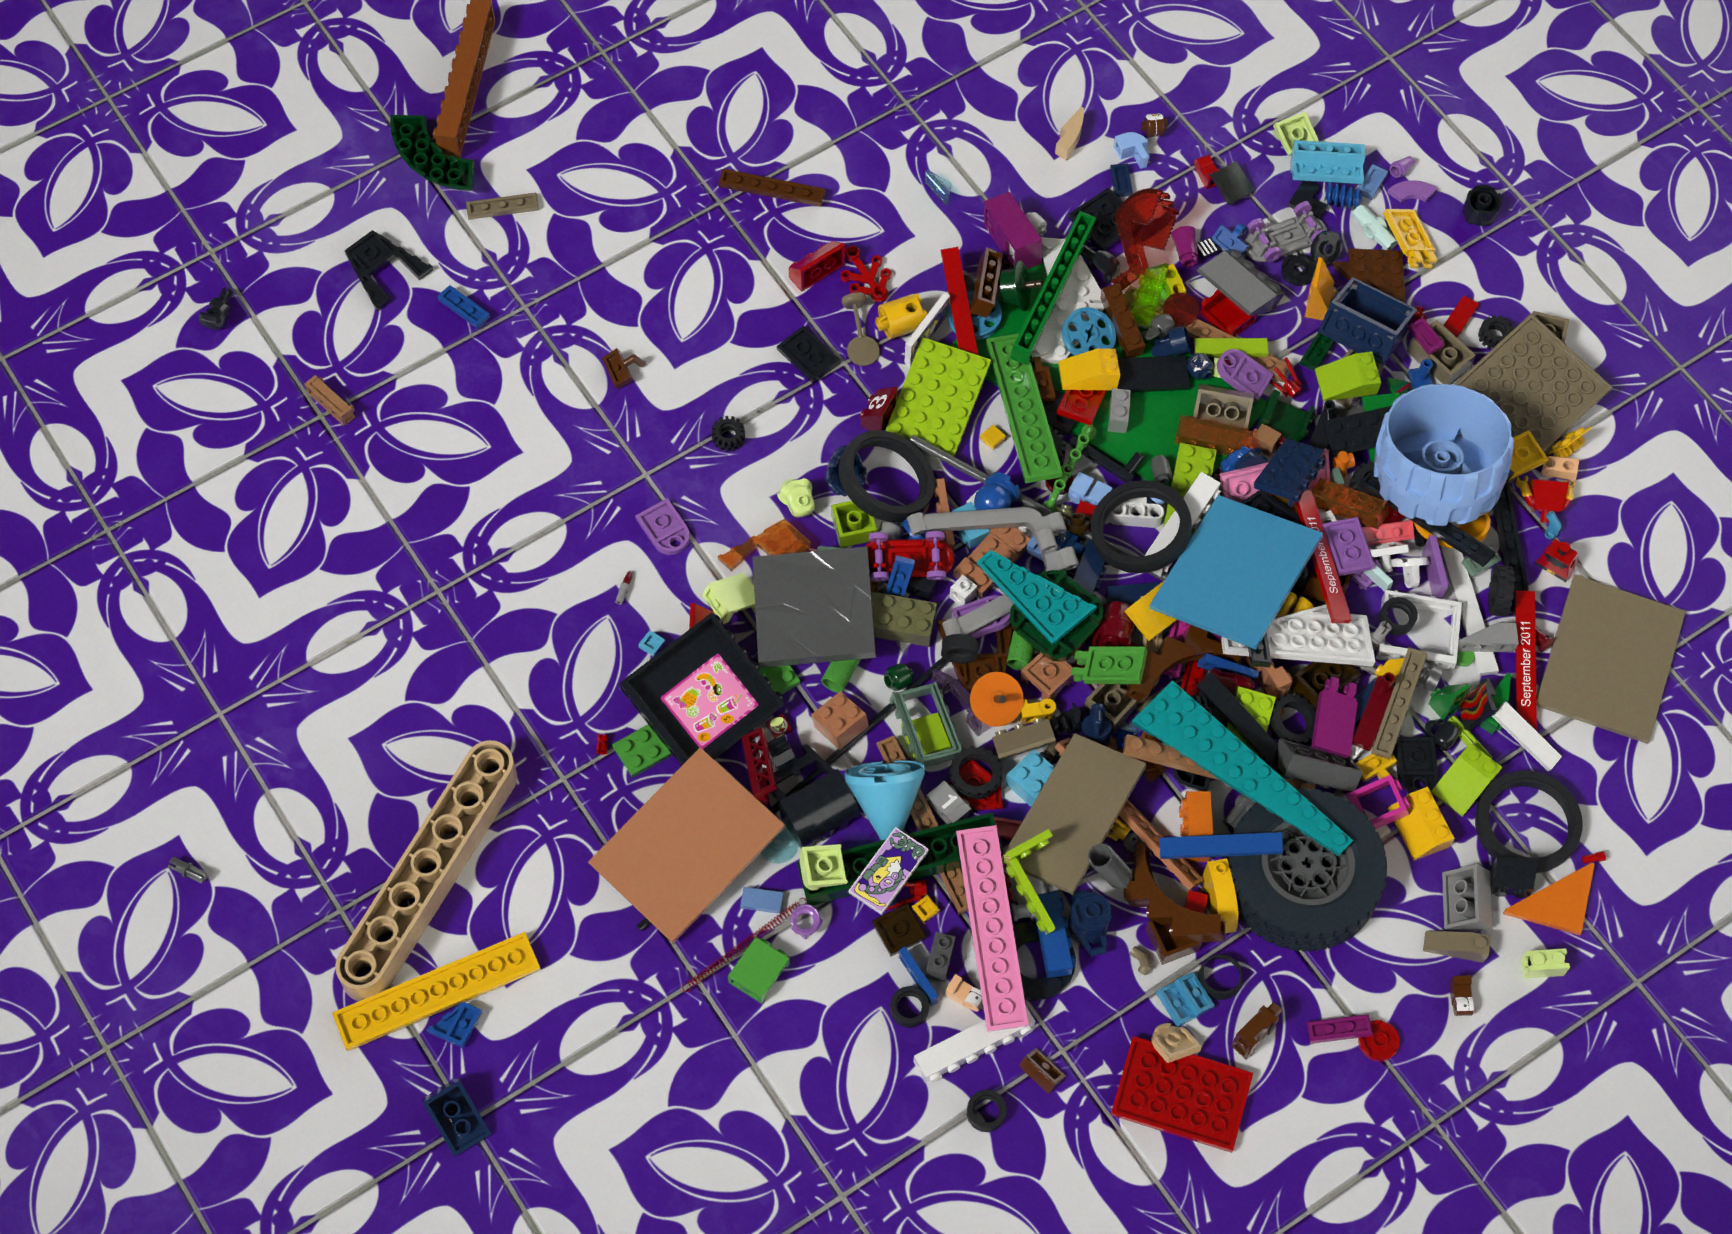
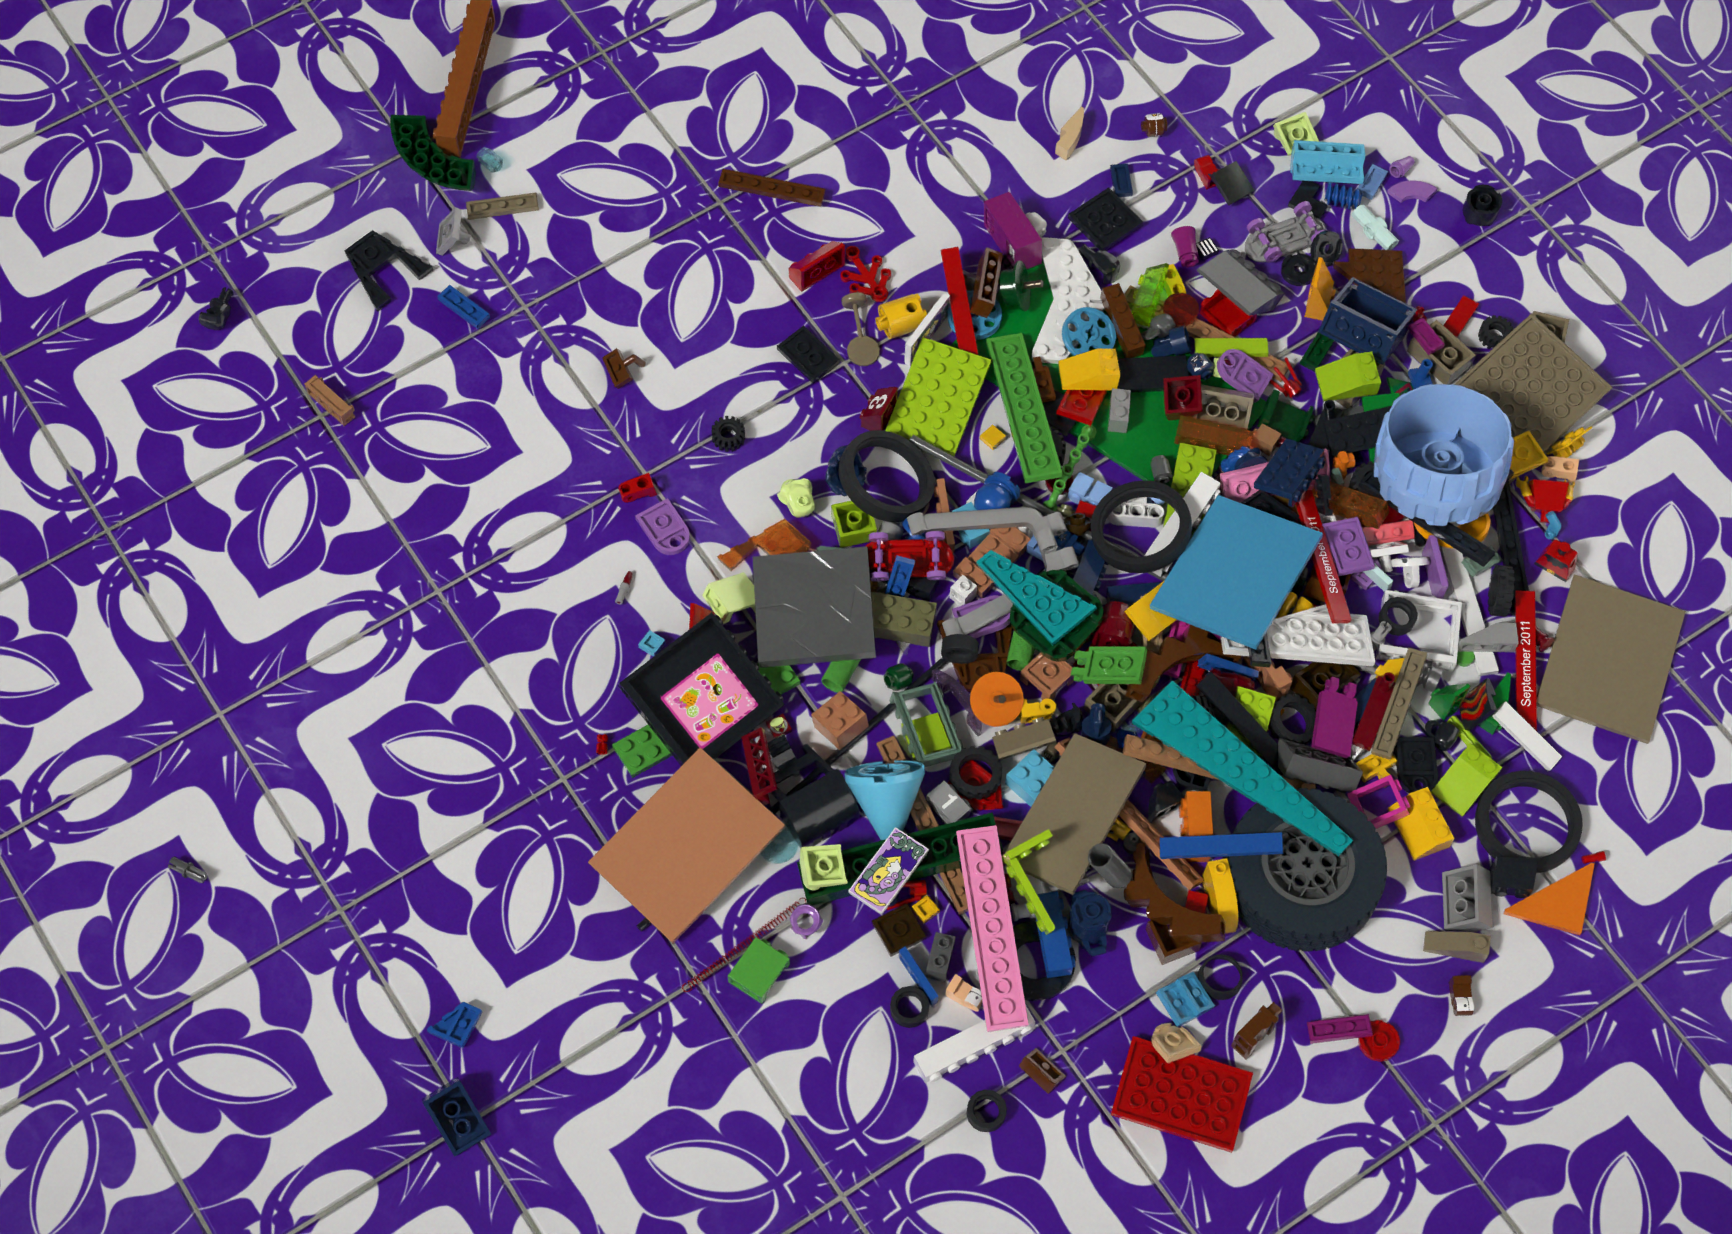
yellow plate [332,932,541,1051] -> none
tan beam [335,740,517,1001] -> none
medium blue tile [740,887,784,914] -> none
clear light blue slope [925,170,952,205] -> none
green brick [1010,211,1096,365] -> none
black piece [1069,436,1145,483] -> none
clear red piece [1112,188,1179,293] -> none
light blue brick [1114,132,1150,169] -> none
dark tan arm [1130,946,1152,975] -> none
blue plate [1211,223,1250,257] -> none
dark grey piece [1223,794,1257,832] -> none
yellow tile [1383,209,1437,269] -> none
yellowish green brick [1520,949,1570,978] -> none
none -> light grey tile [436,207,471,256]
none -> clear light blue brick [477,147,503,173]
none -> red leg [618,473,657,503]
none -> black slope [1148,780,1185,823]
none -> dark red slope [1163,375,1203,420]
none -> black wing [1314,474,1333,516]

